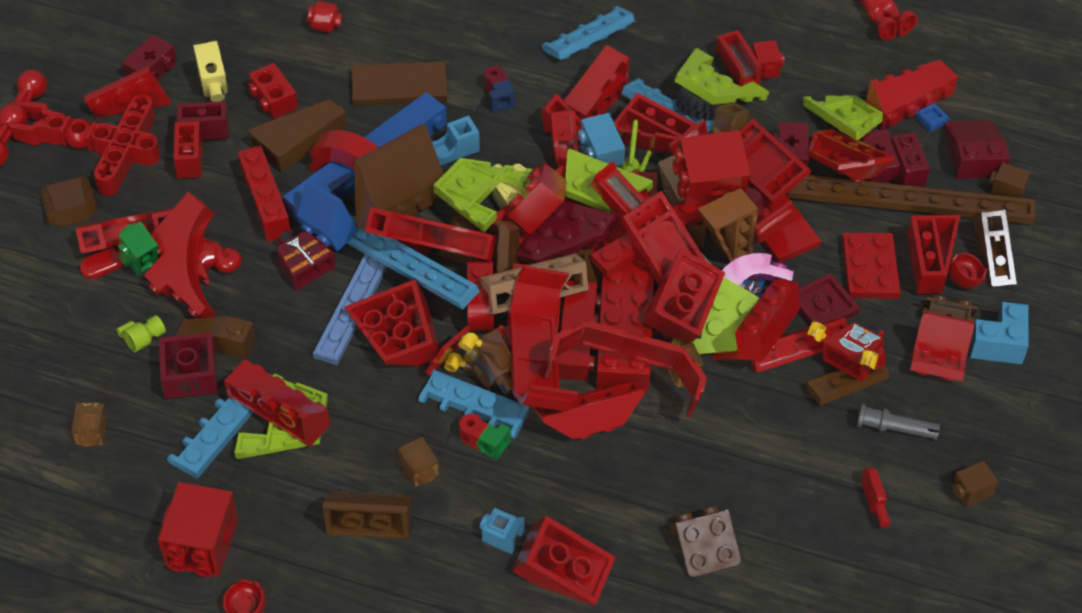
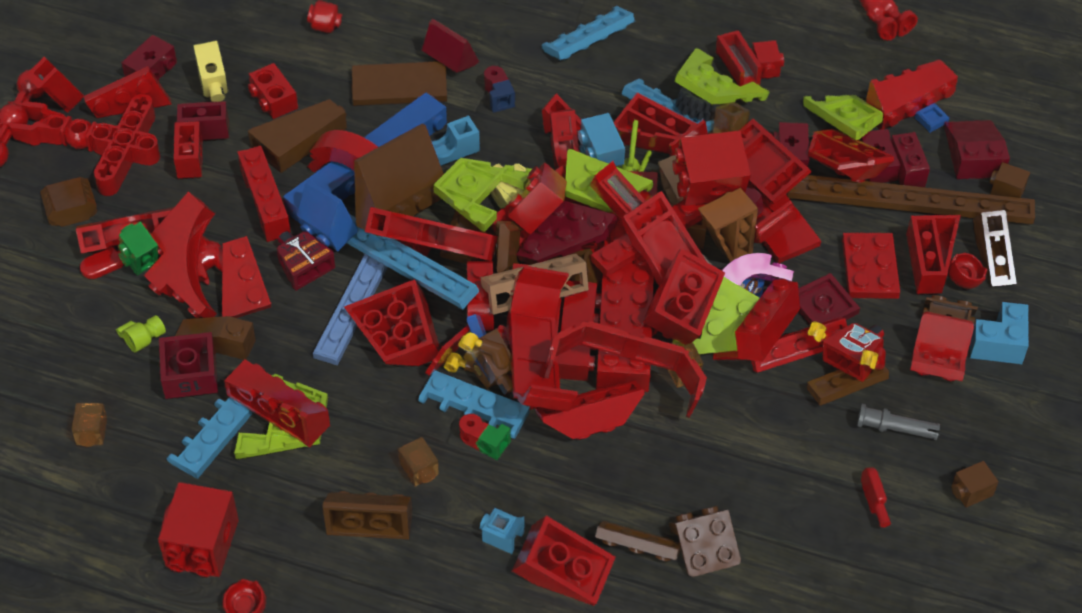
red wedge [563,45,629,119] -> none
none -> red window [25,57,84,113]
none -> red wing [222,236,271,318]
none -> dark red slope [422,18,479,72]
none -> blue tile [467,314,486,338]
none -> reddish brown plate [596,521,681,561]

